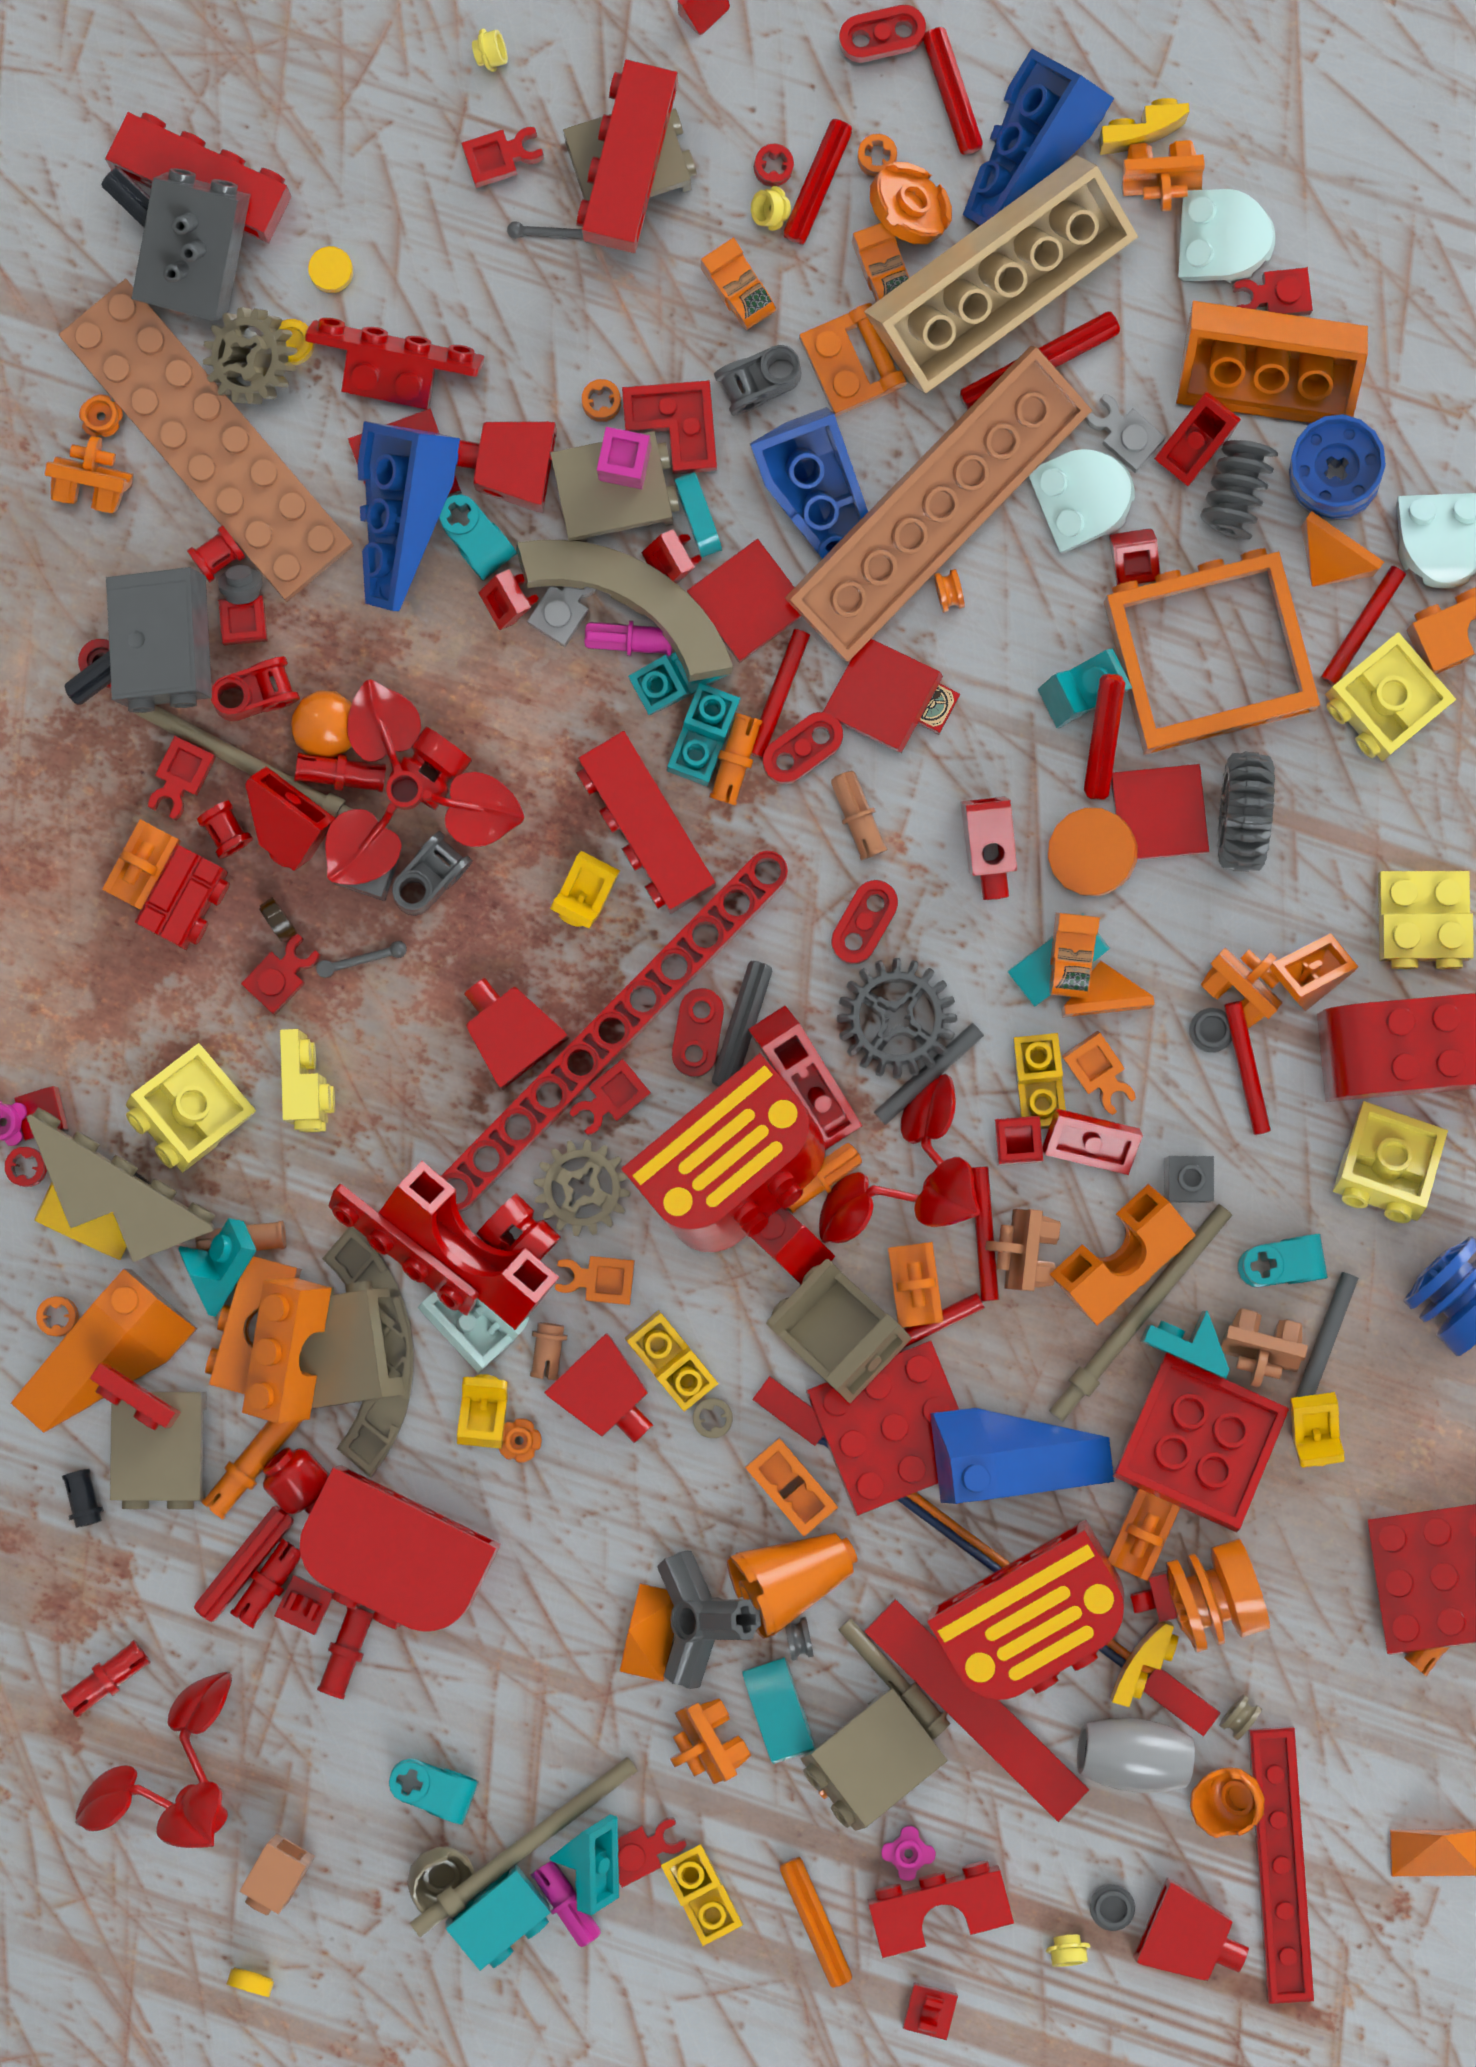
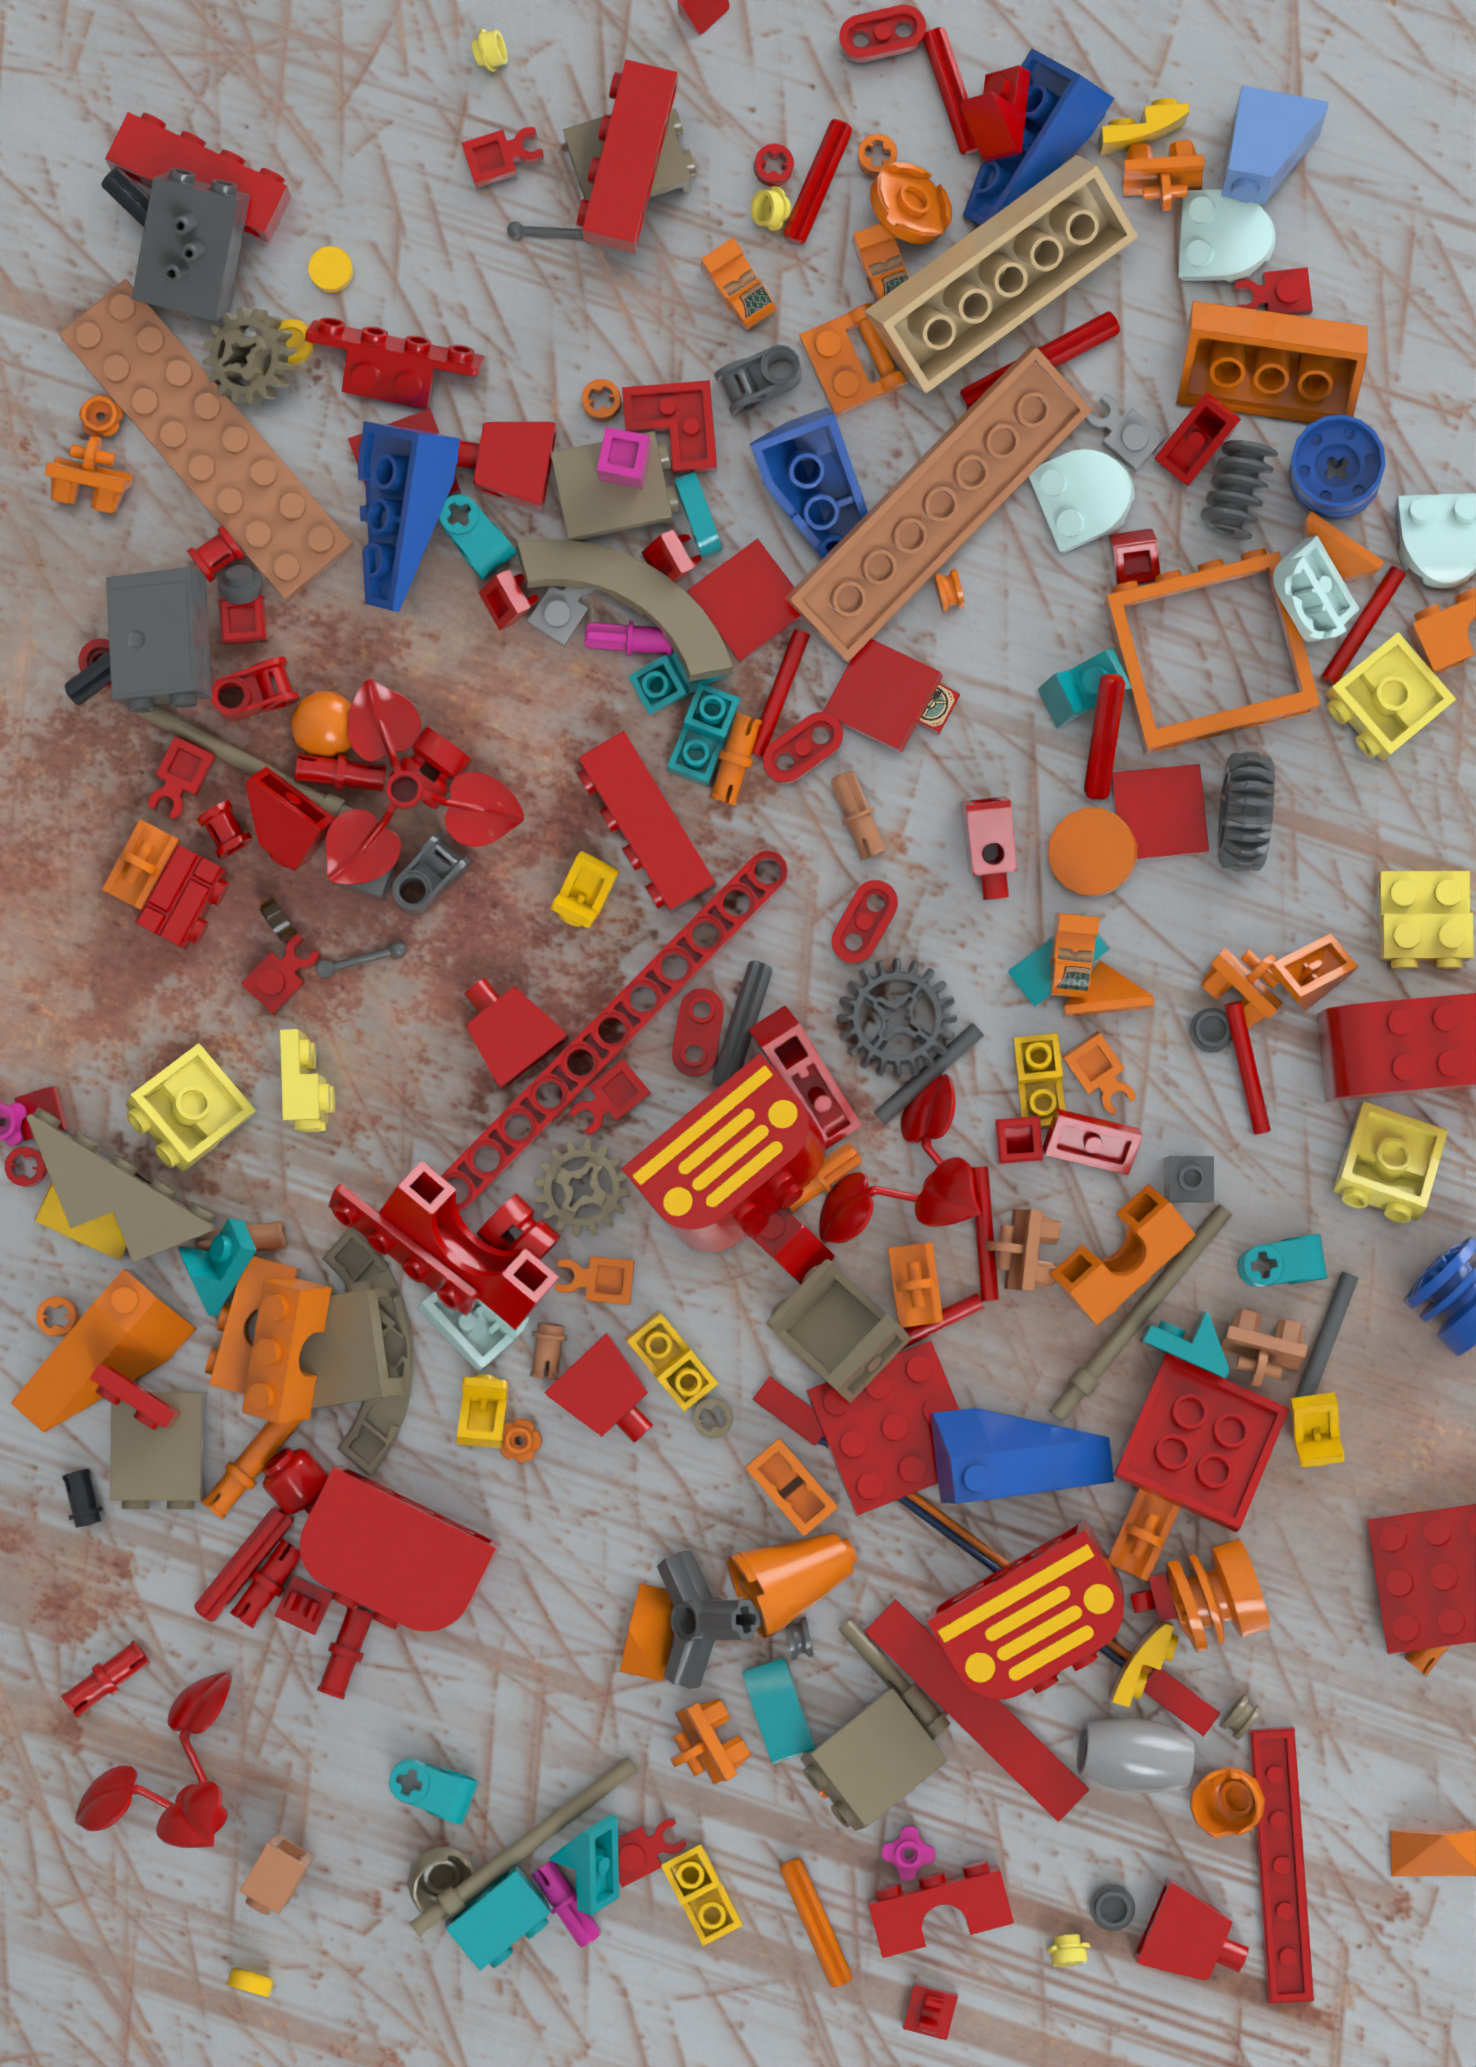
none -> red slope [960,65,1030,162]
none -> medium blue slope [1221,86,1329,205]
none -> light aqua slope [1273,535,1360,642]

